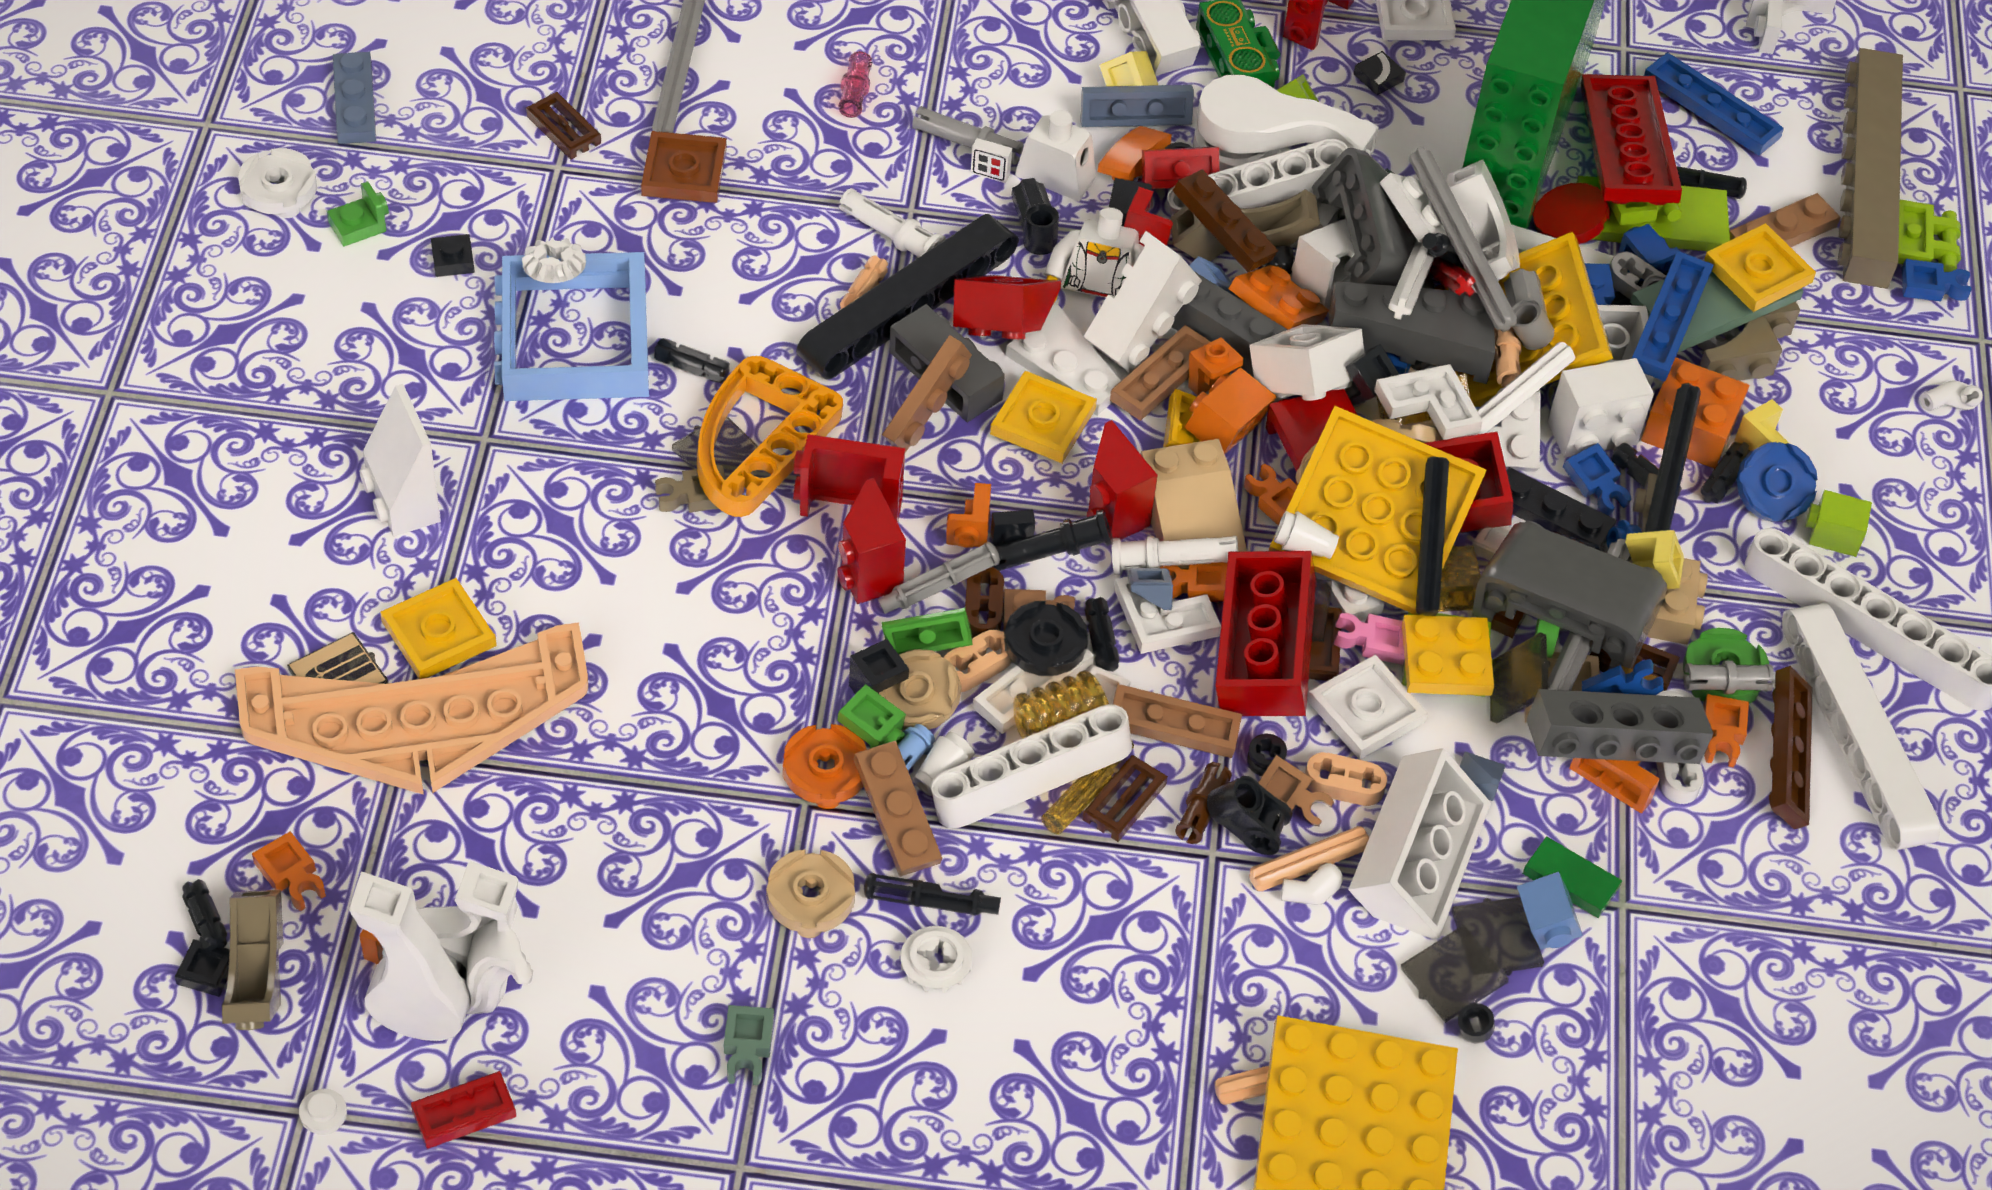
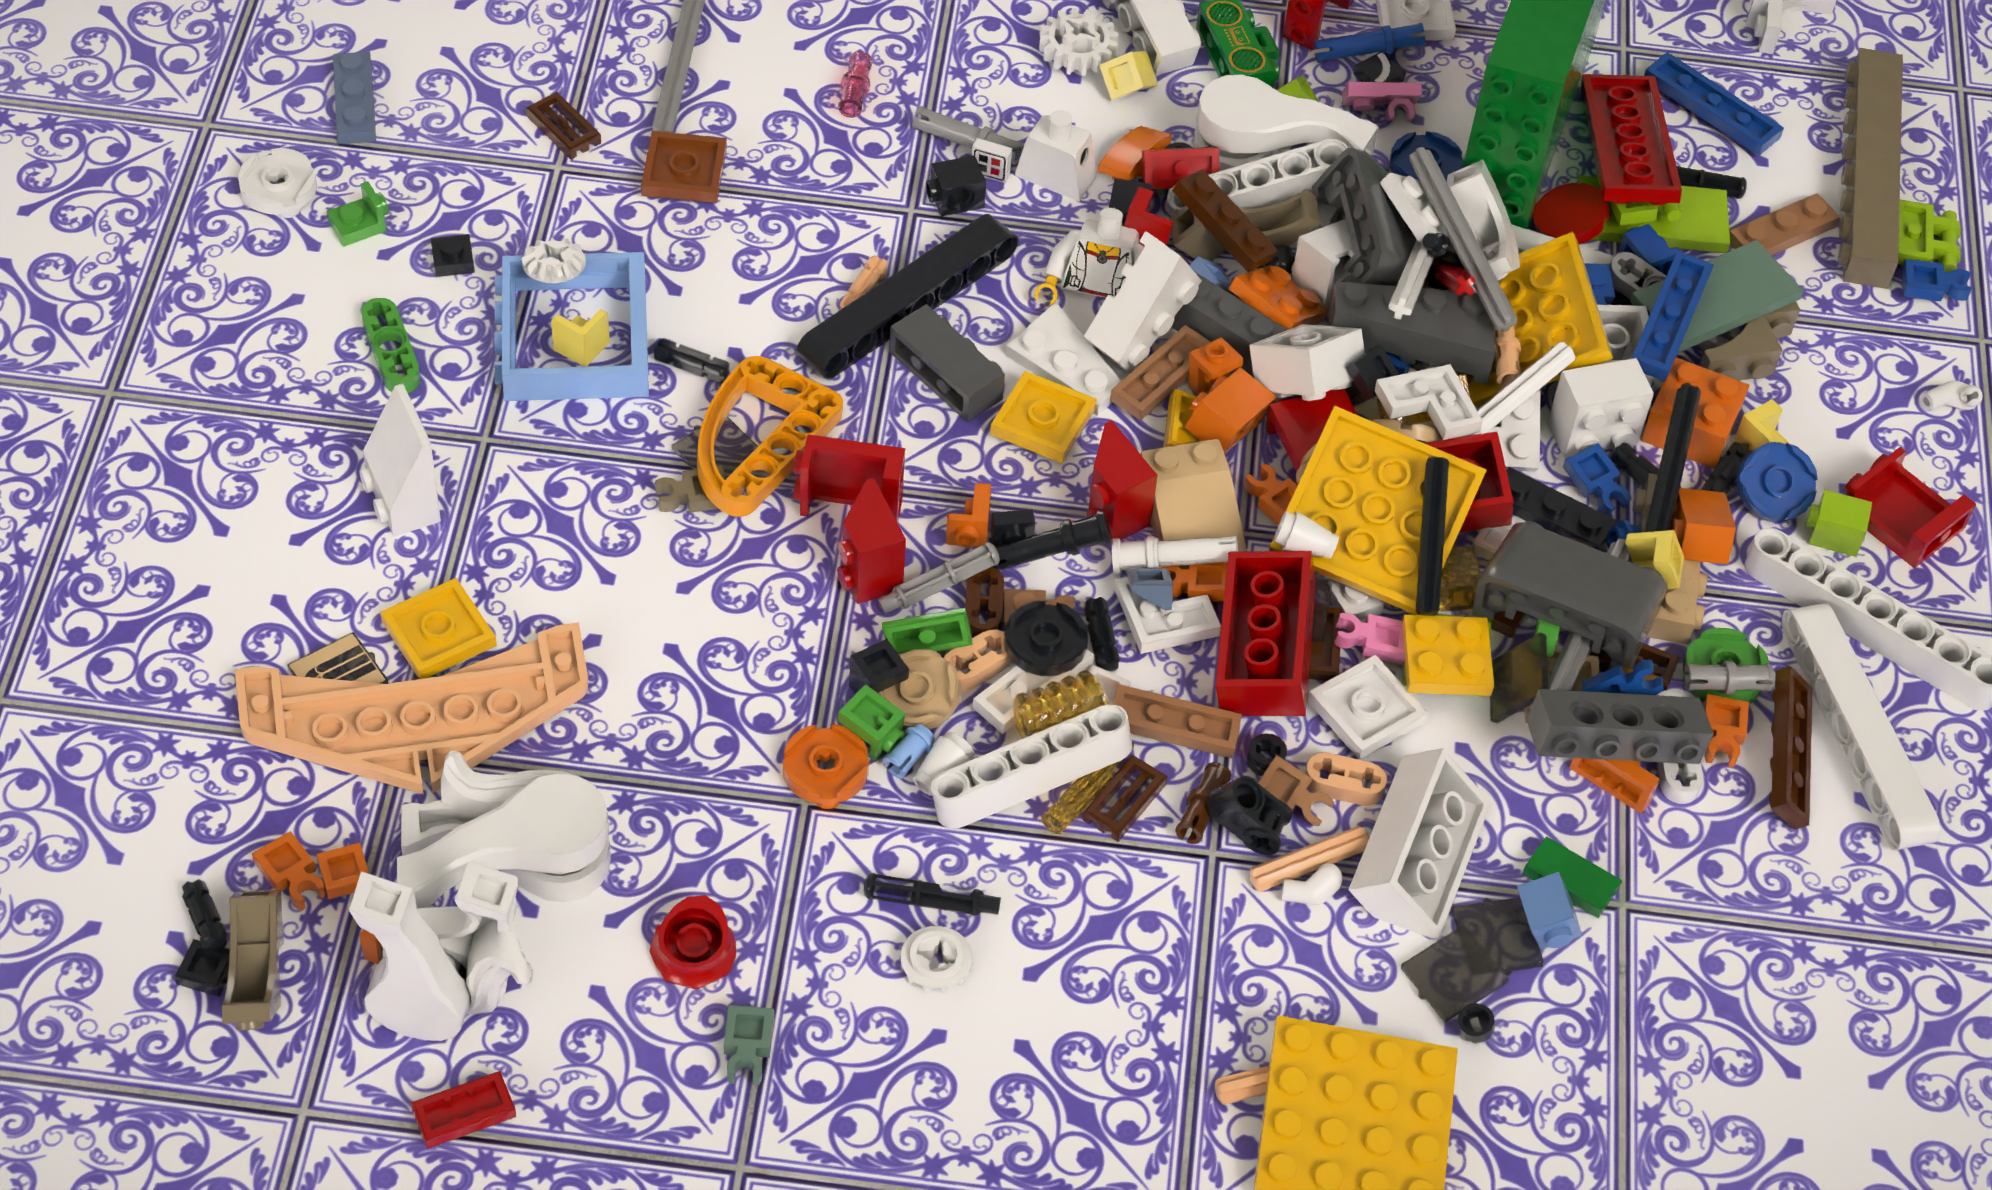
white plate [299,1089,347,1135] -> none
tan plate [766,849,855,938] -> none
white pin [839,188,946,257] -> none
medium nougat plate [853,741,942,877] -> none
medium nougat plate [882,335,972,453] -> none
red slope [953,275,1061,339] -> none
black piece [1011,178,1059,255] -> none
sand blue plate [1080,85,1194,127] -> none
sand blue slope [1460,751,1506,801] -> none
light grey piece [1504,269,1554,350] -> none
yellow plate [1704,223,1816,312] -> none
none -> orange plate [316,843,369,900]
none -> bright green beam [361,298,420,393]
none -> white animal [397,750,611,909]
none -> light yellow panel [551,309,610,367]
none -> red hat [649,895,736,990]
none -> black brick [926,155,986,217]
none -> white gear [1039,8,1119,76]
none -> blue pin [1314,23,1426,63]
none -> bright pink plate [1342,82,1422,122]
none -> blue tile [1389,131,1464,182]
none -> orange brick [1670,488,1736,565]
none -> red panel [1844,447,1976,569]

